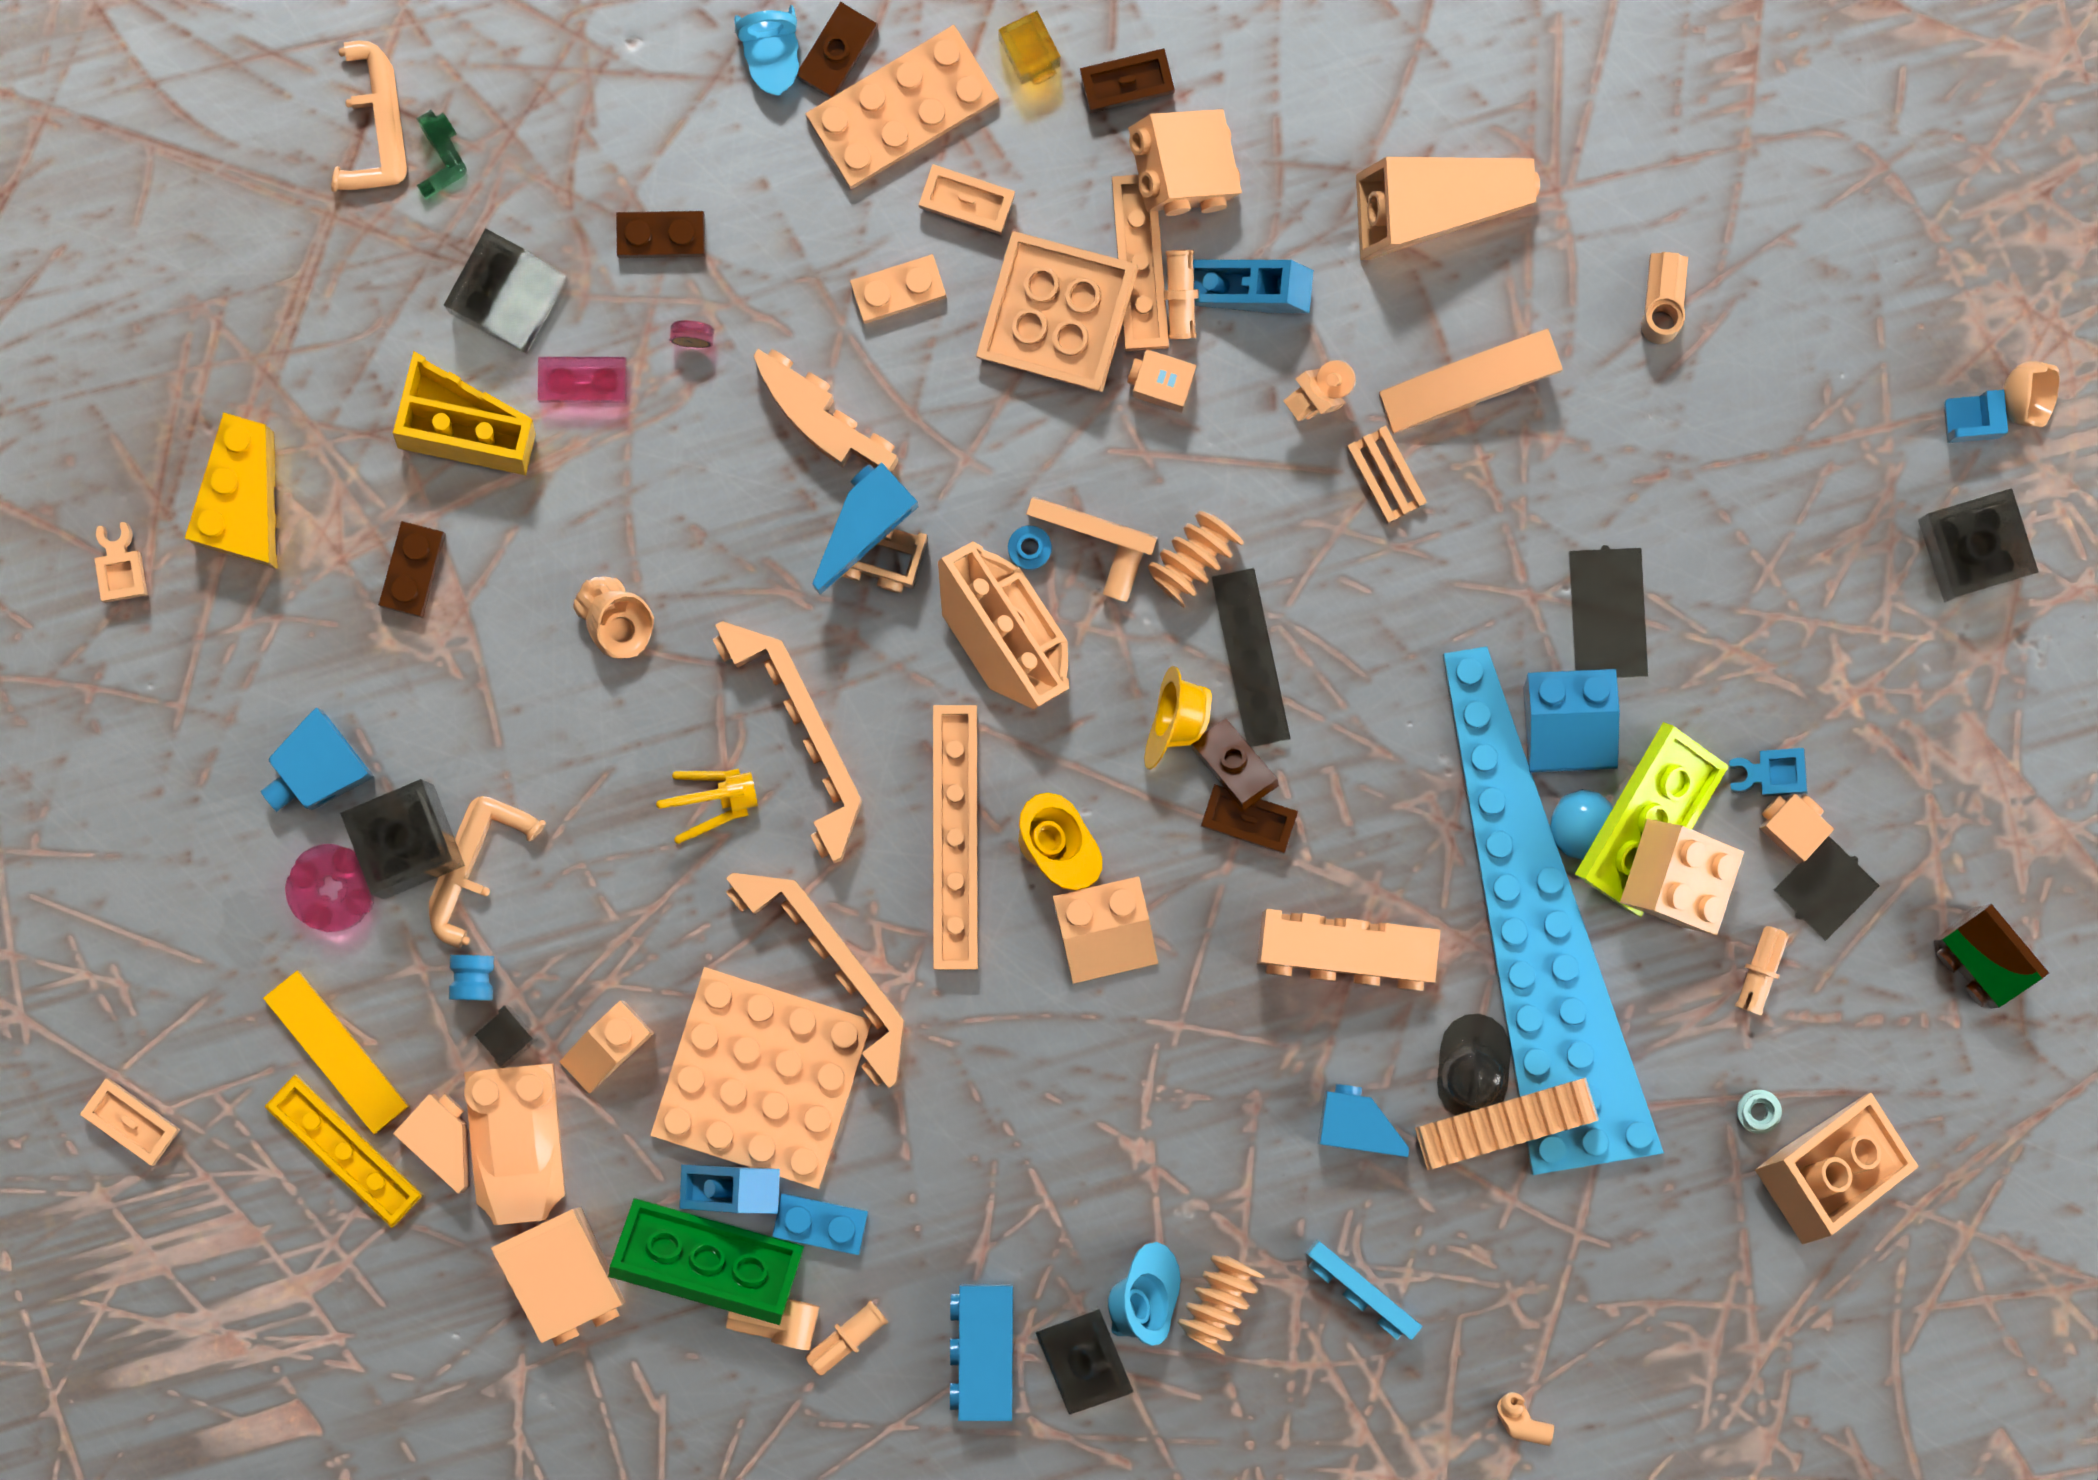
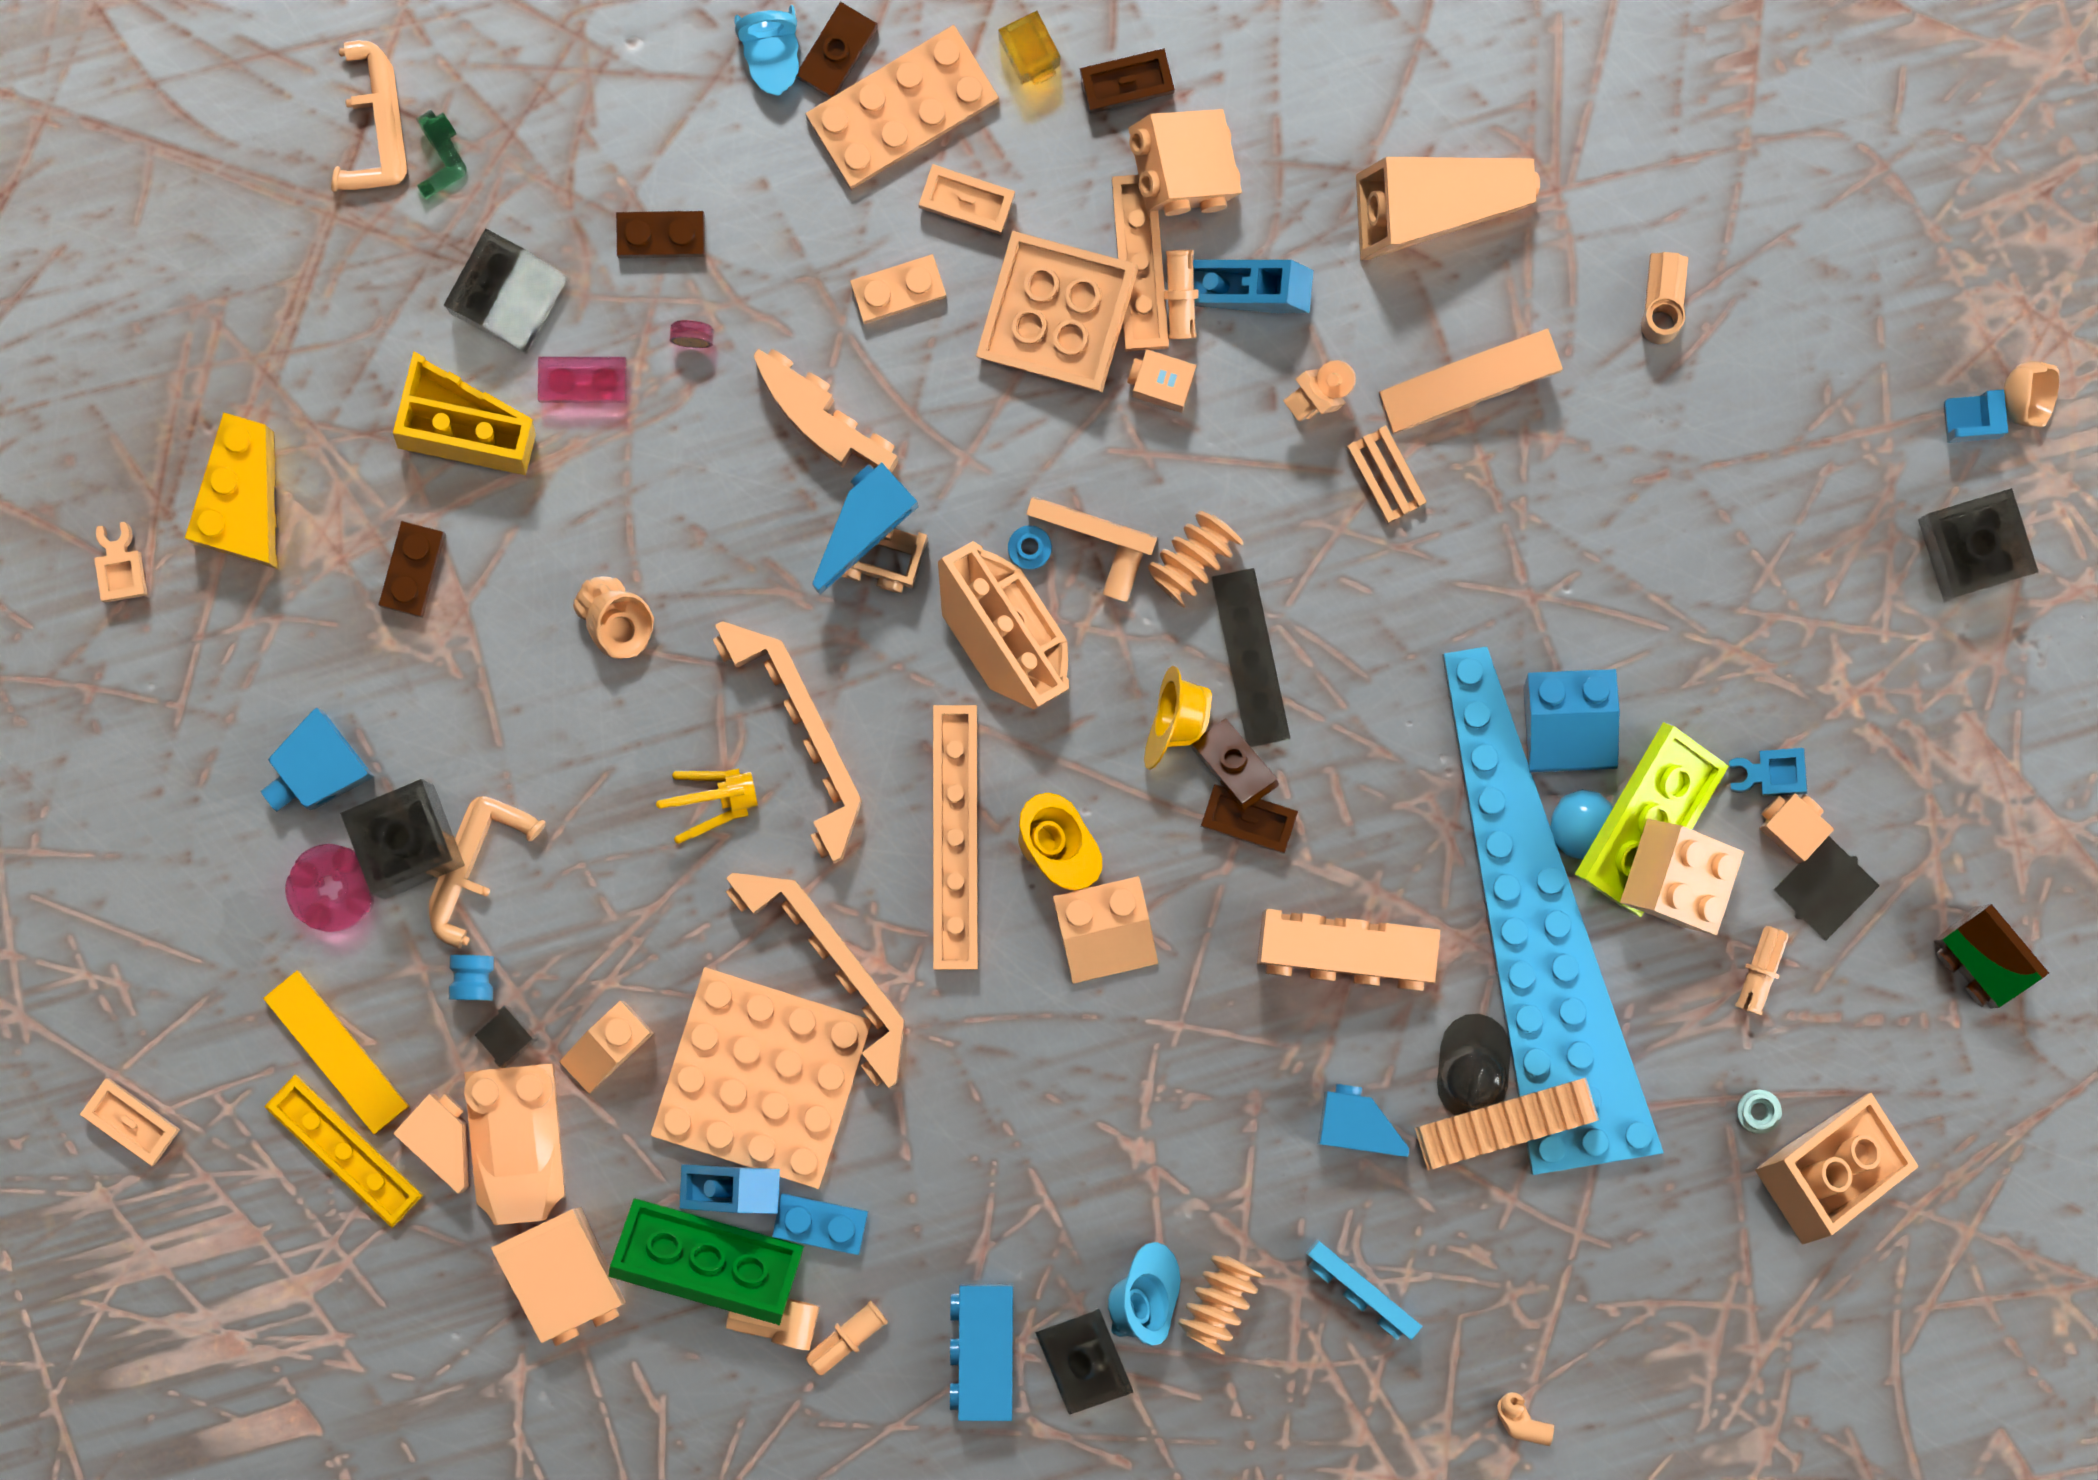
clear smoke piece [1568,545,1648,678] -> none

